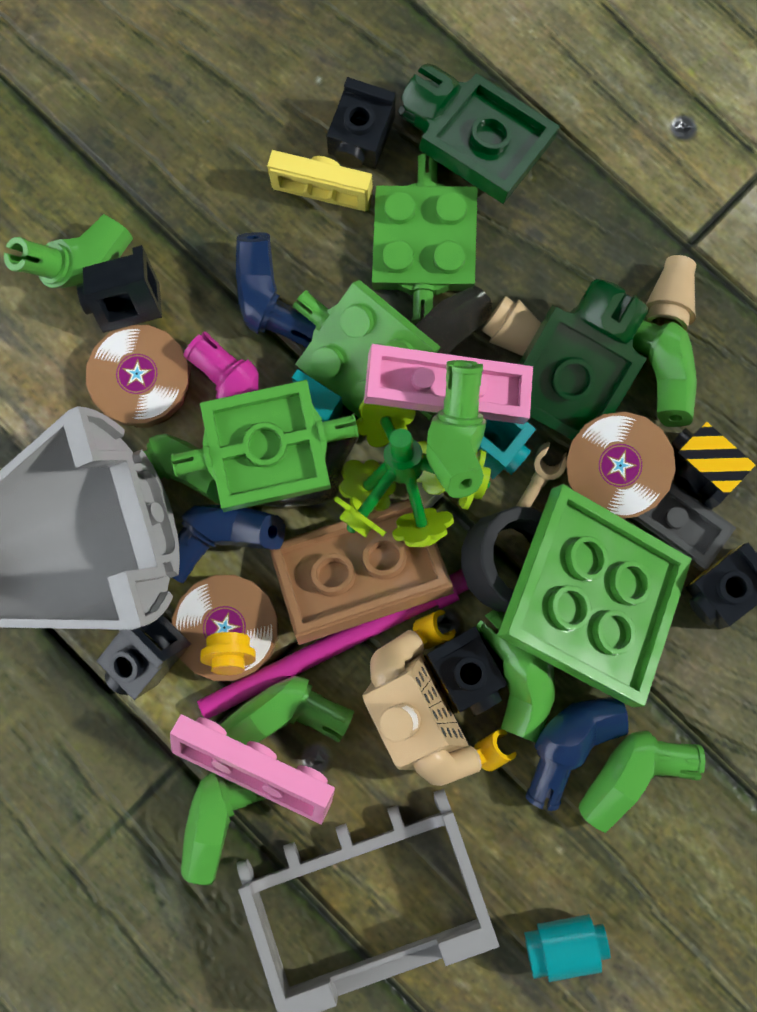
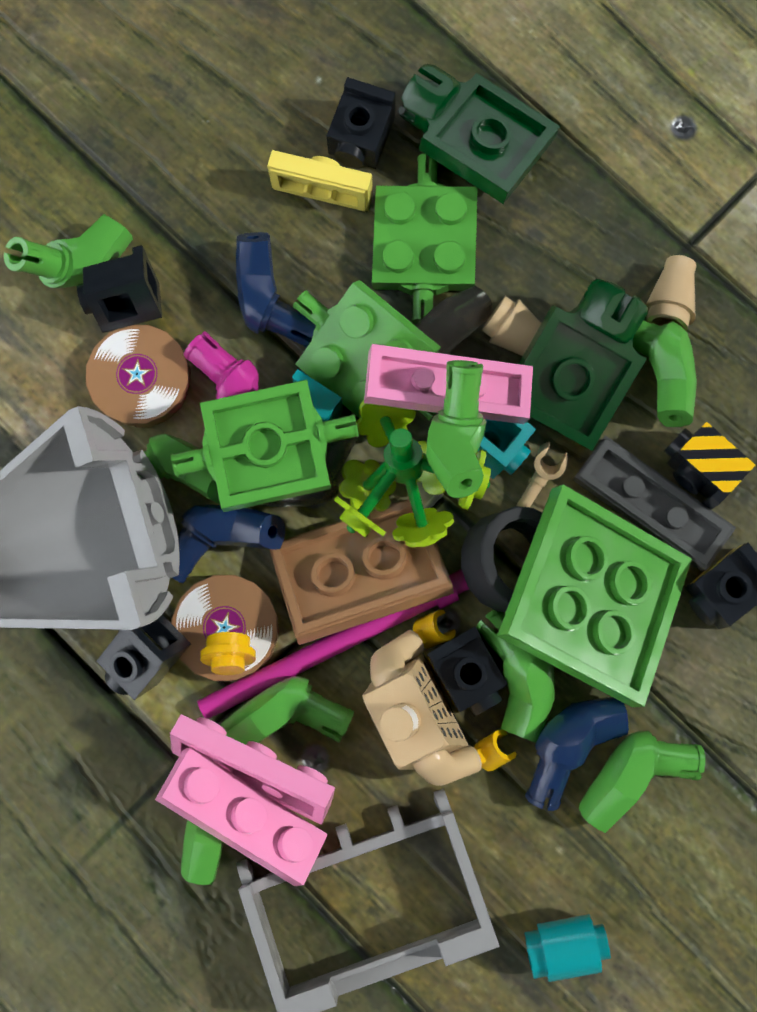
medium nougat tile [566,412,676,518] -> none
none -> bright pink plate [155,747,328,886]

